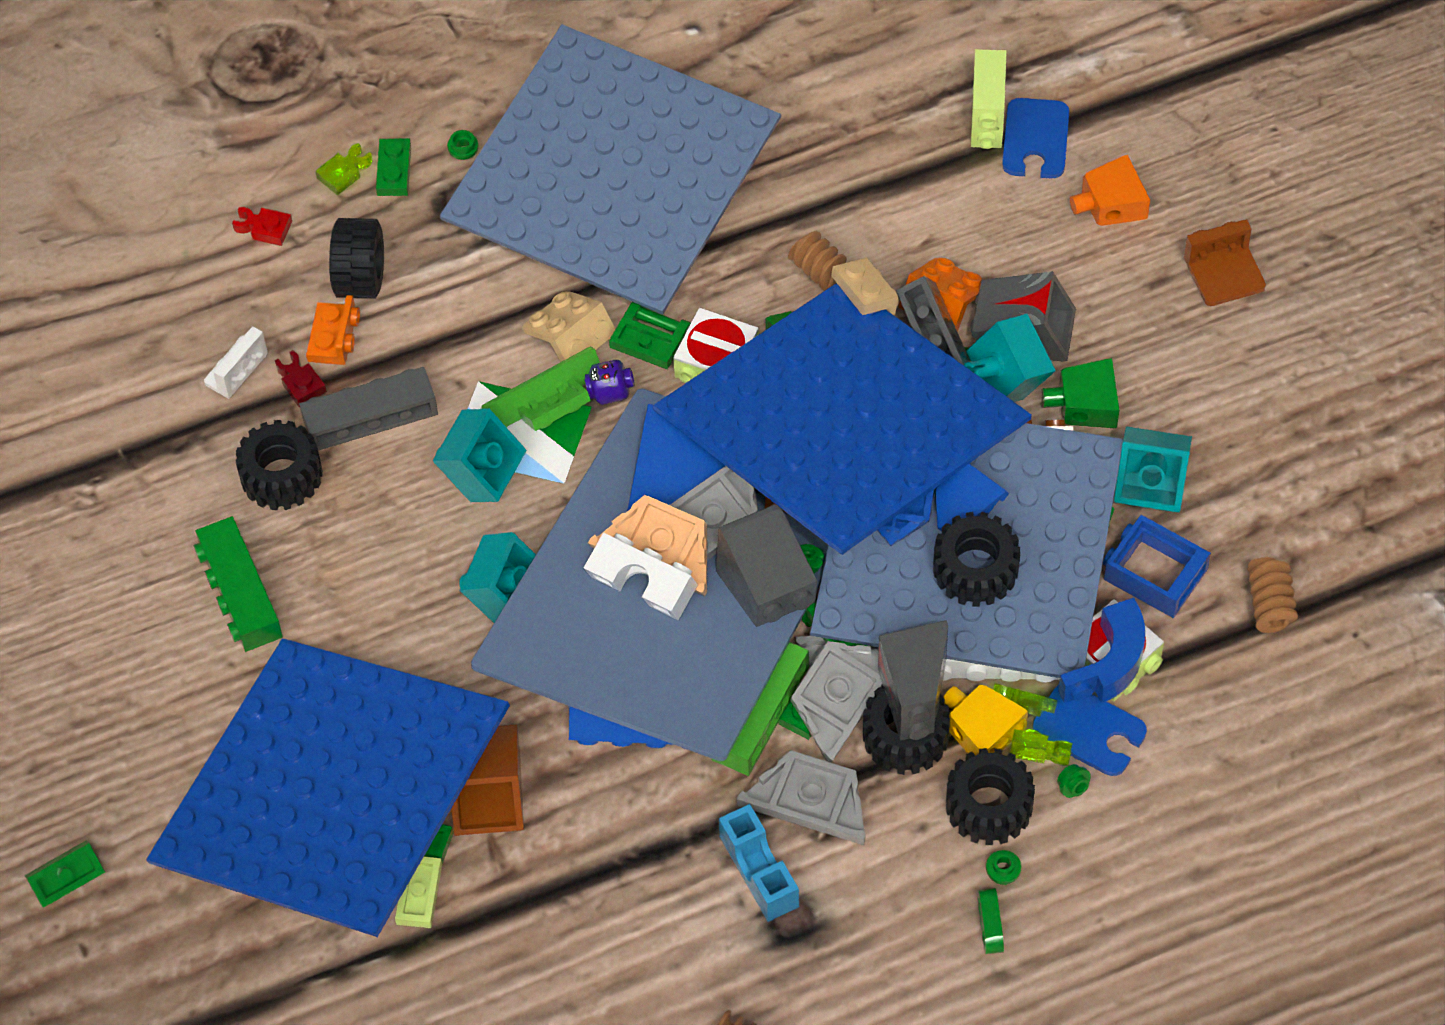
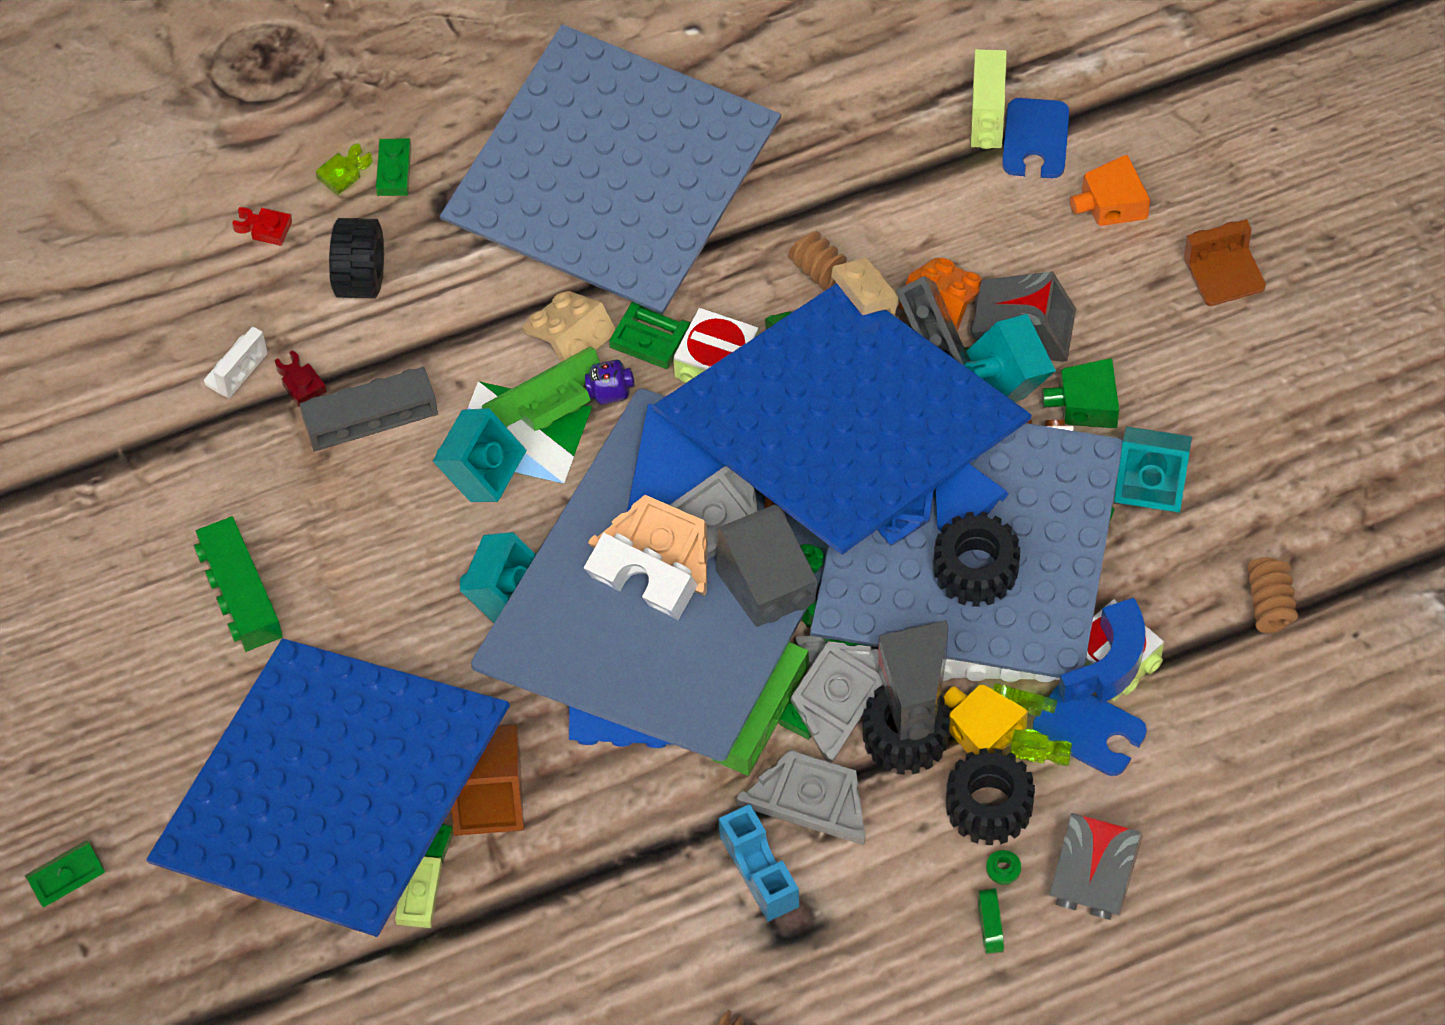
black tyre [235,420,323,510] -> none
orange bracket [306,295,360,365] -> none
green plate [447,130,479,160] -> none
green plate [1057,764,1091,798] -> none
blue window [1103,515,1211,618] -> none
none -> dark grey slope [1049,813,1143,920]

